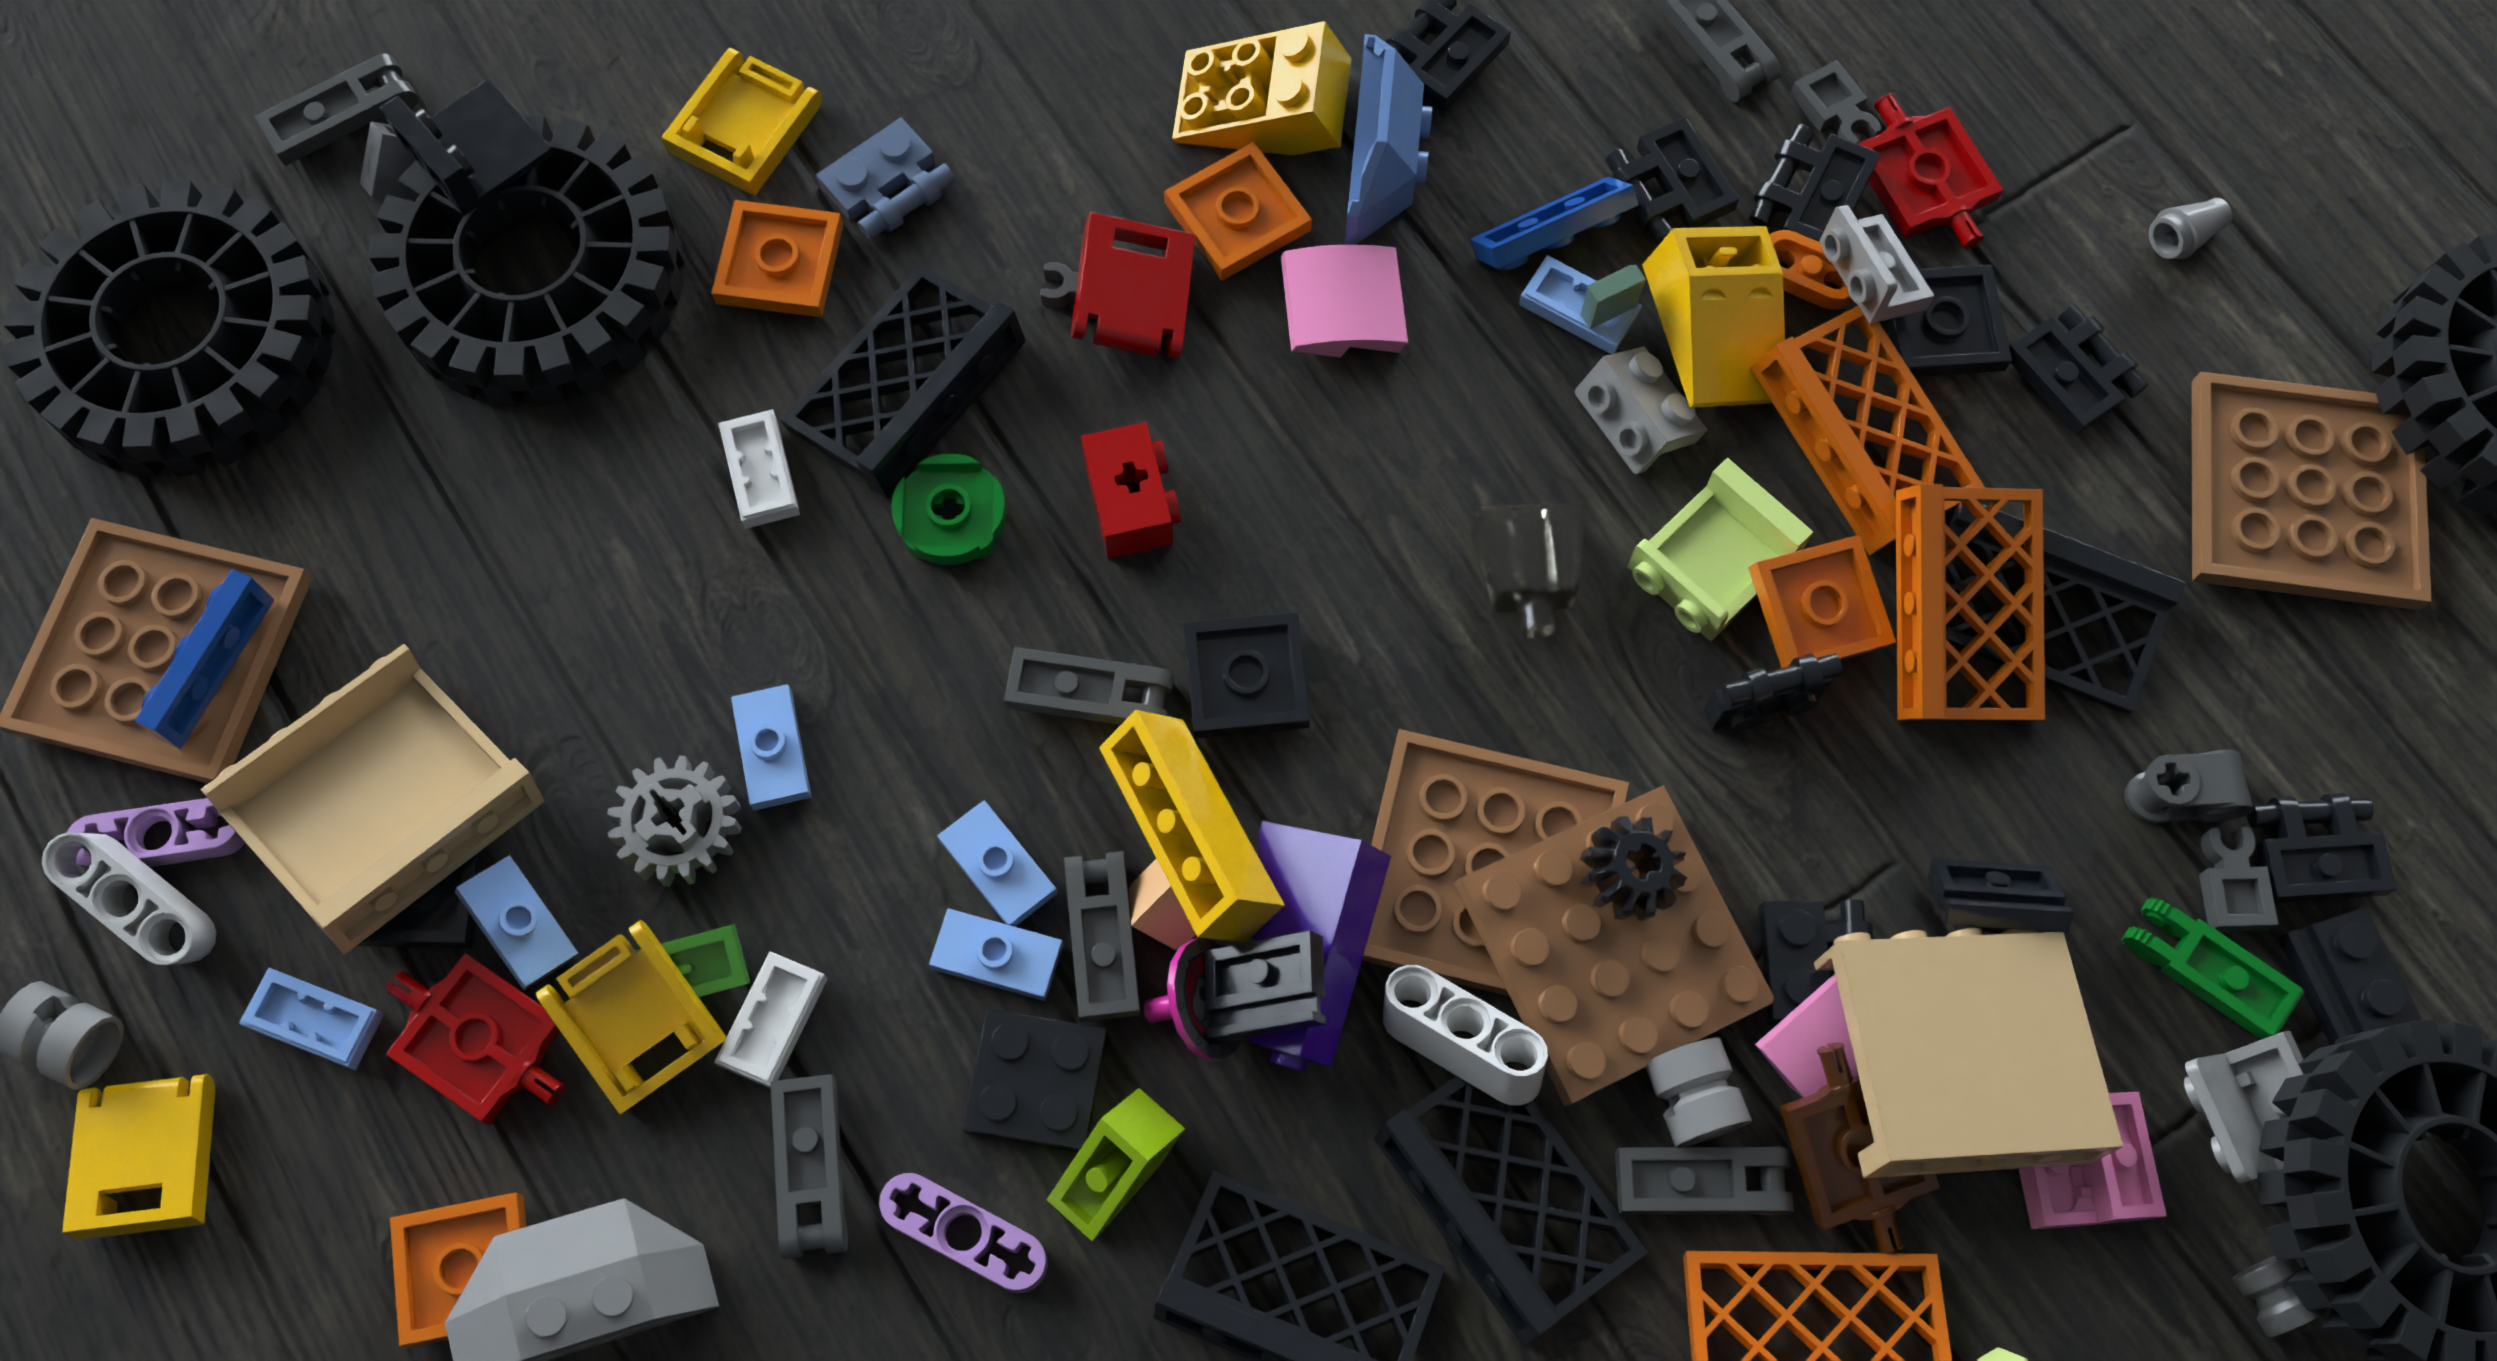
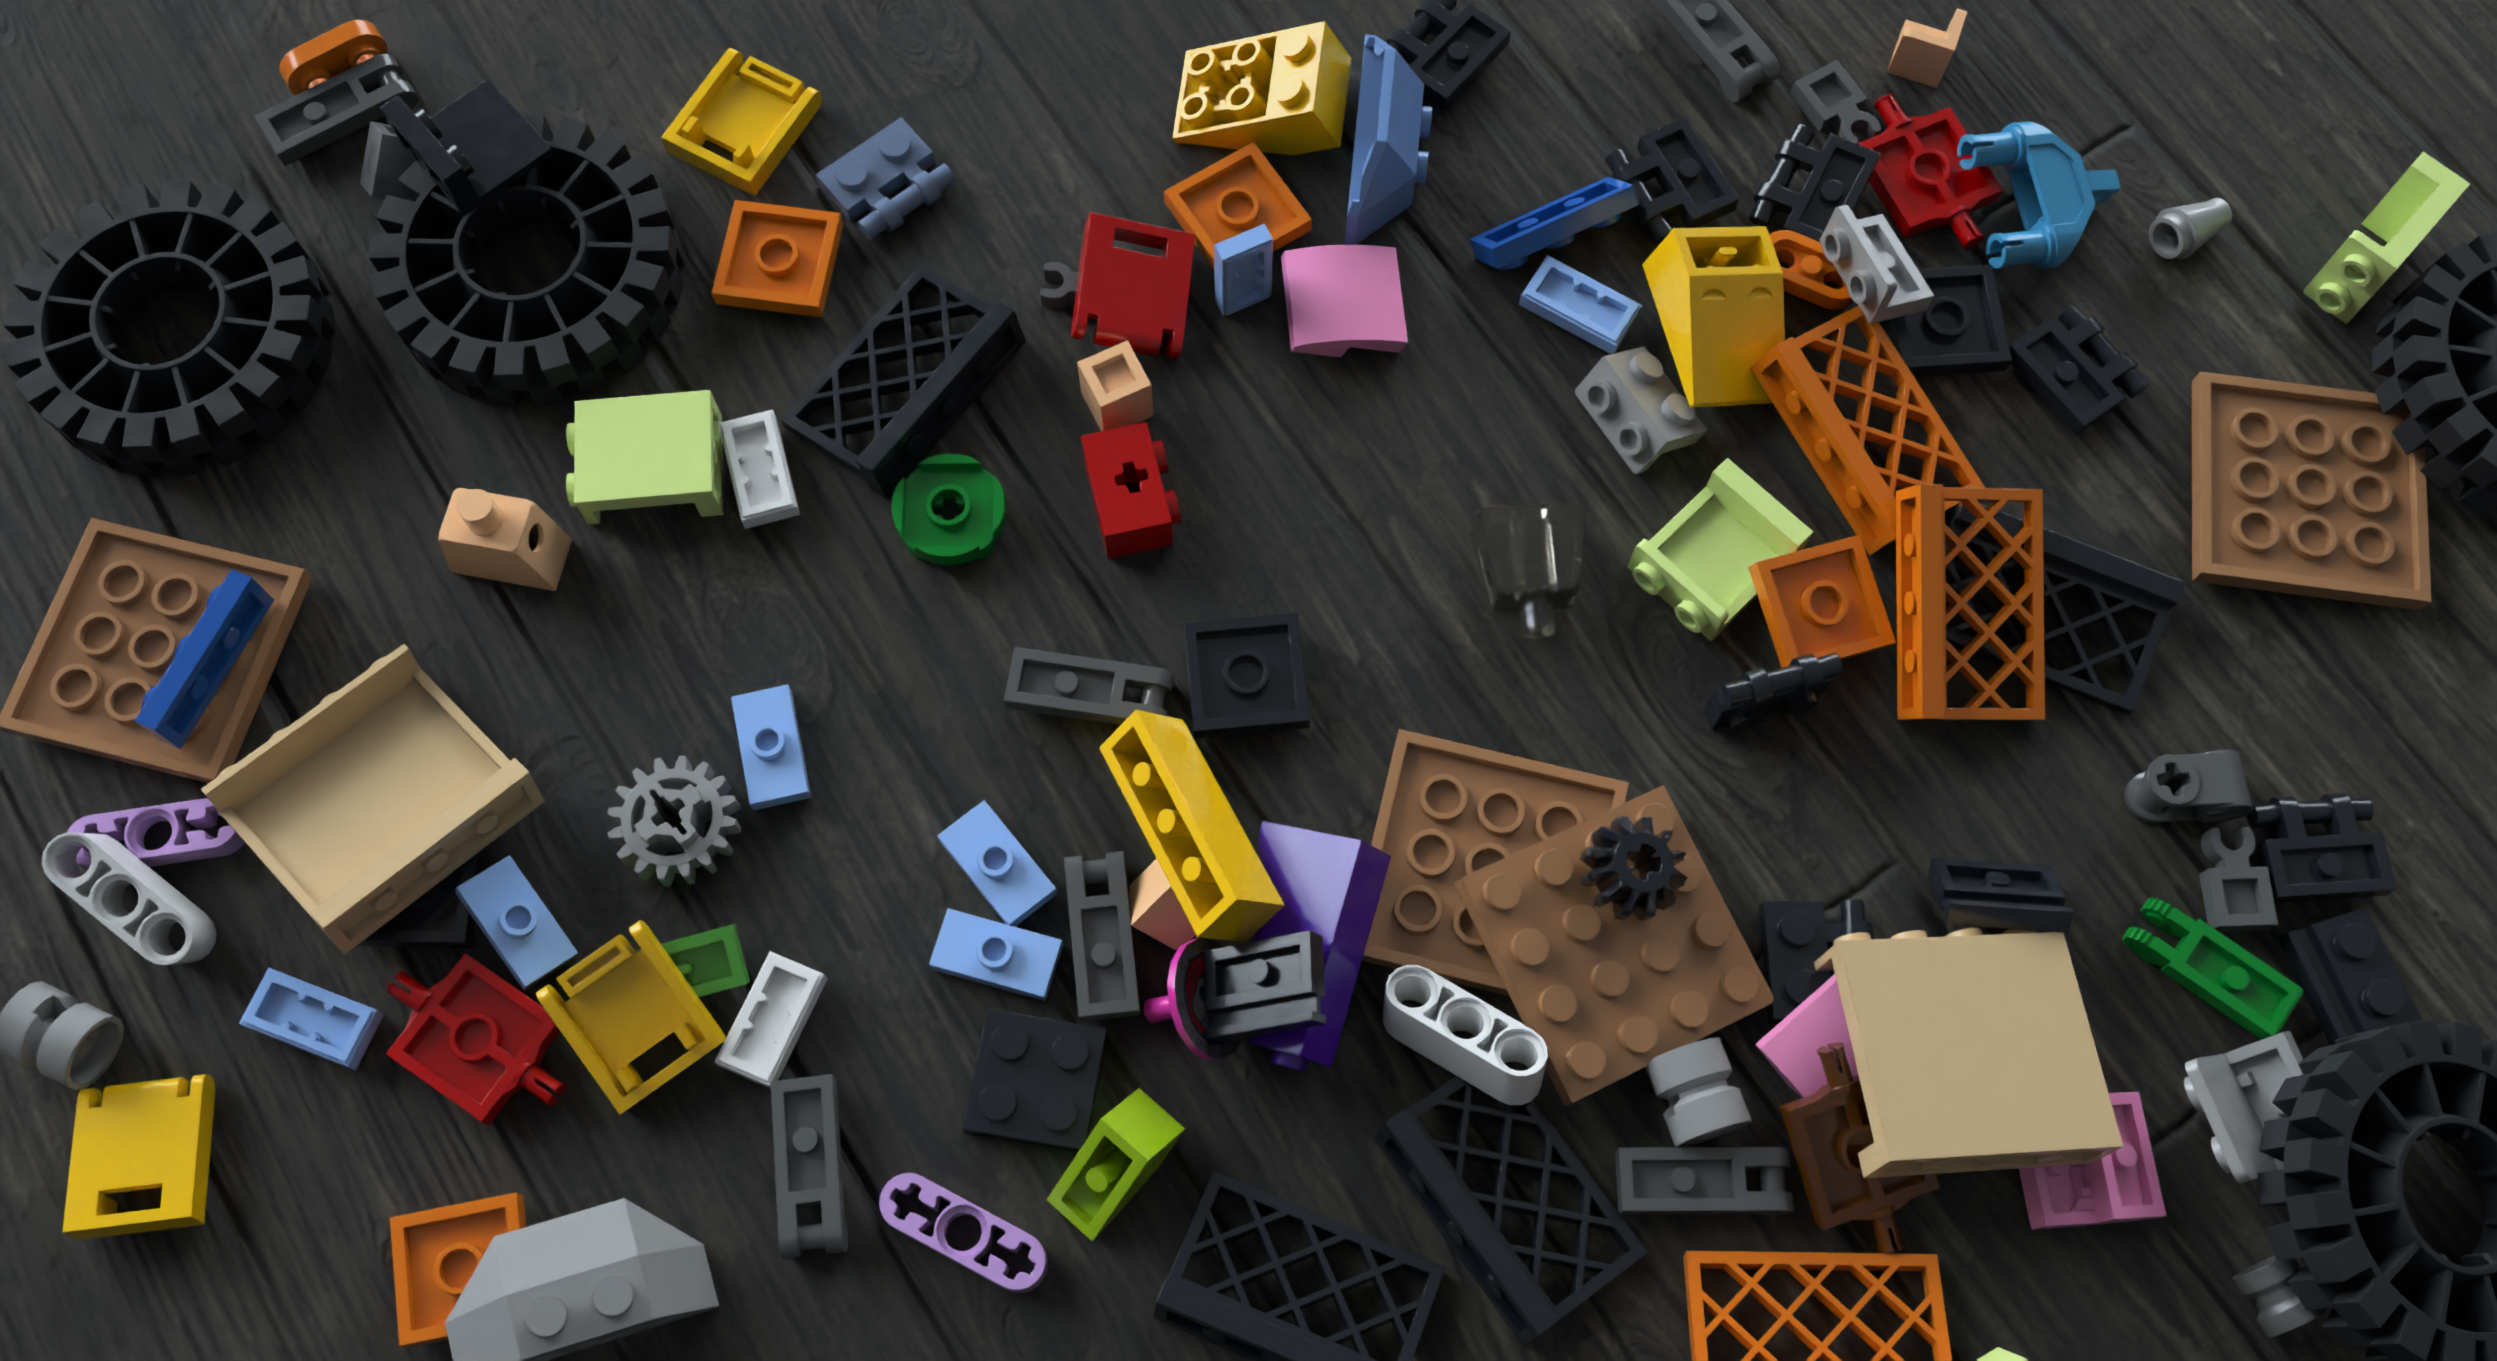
sand green tile [1580,264,1646,329] -> none
none -> orange plate [279,20,387,95]
none -> light nougat torso [438,488,572,591]
none -> yellowish green panel [566,390,724,525]
none -> light nougat panel [1077,340,1154,431]
none -> light blue plate [1214,224,1273,316]
none -> light nougat panel [1887,8,1967,88]
none -> dark azure connector [1957,121,2121,270]
none -> yellowish green panel [2303,151,2470,324]

